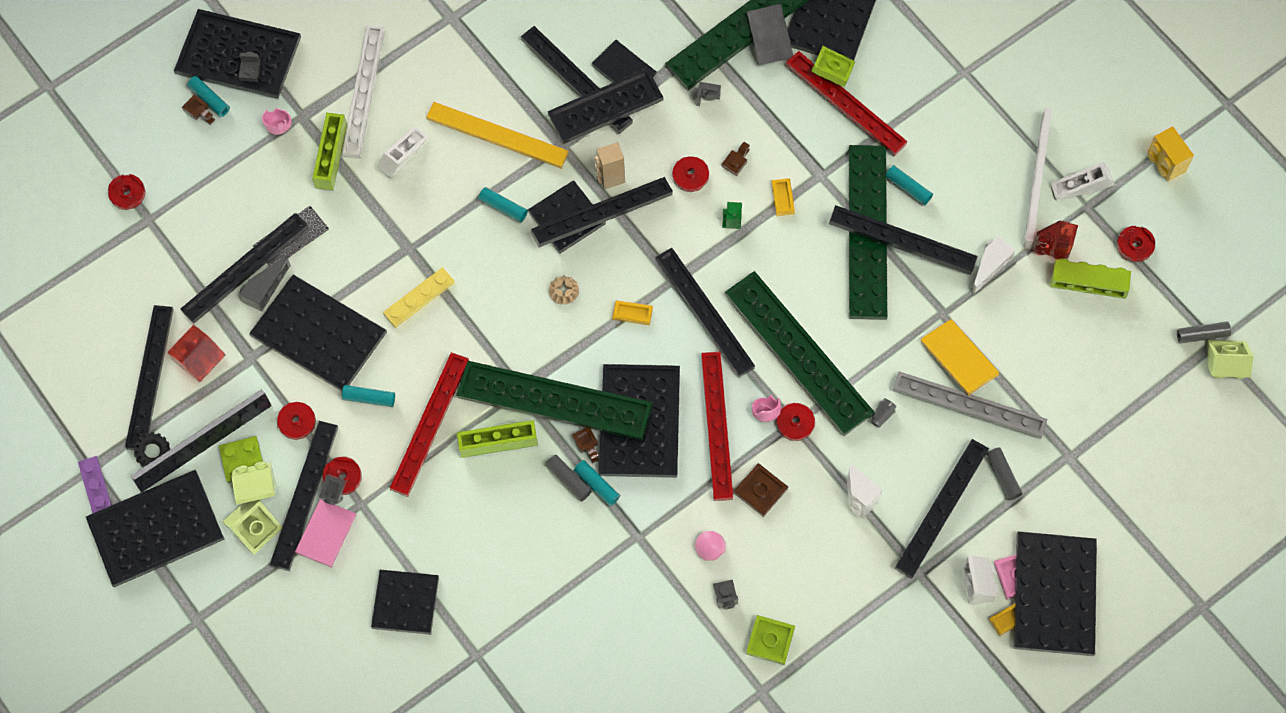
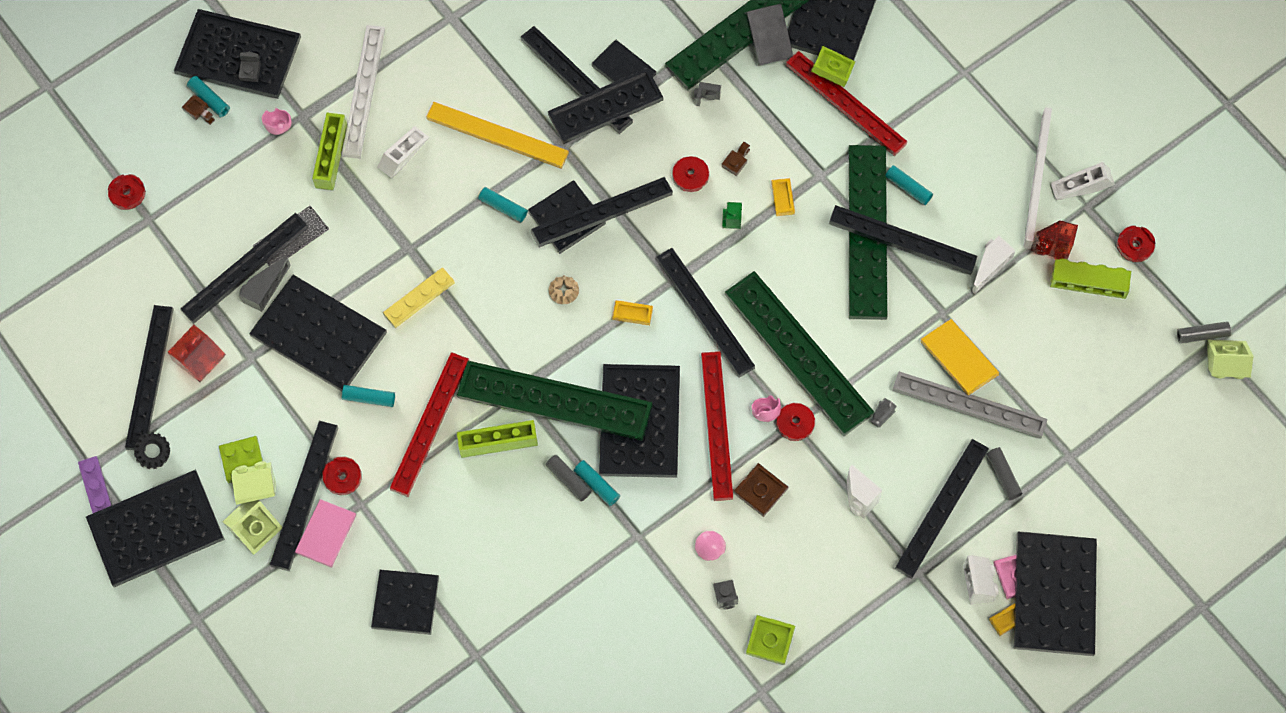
black plate [130,389,272,493] -> none
red plate [277,402,316,440] -> none
dark grey bracket [319,474,346,505] -> none
reddish brown plate [572,428,599,464] -> none
tan brick [594,142,625,189] -> none
yellow brick [1147,126,1194,181] -> none

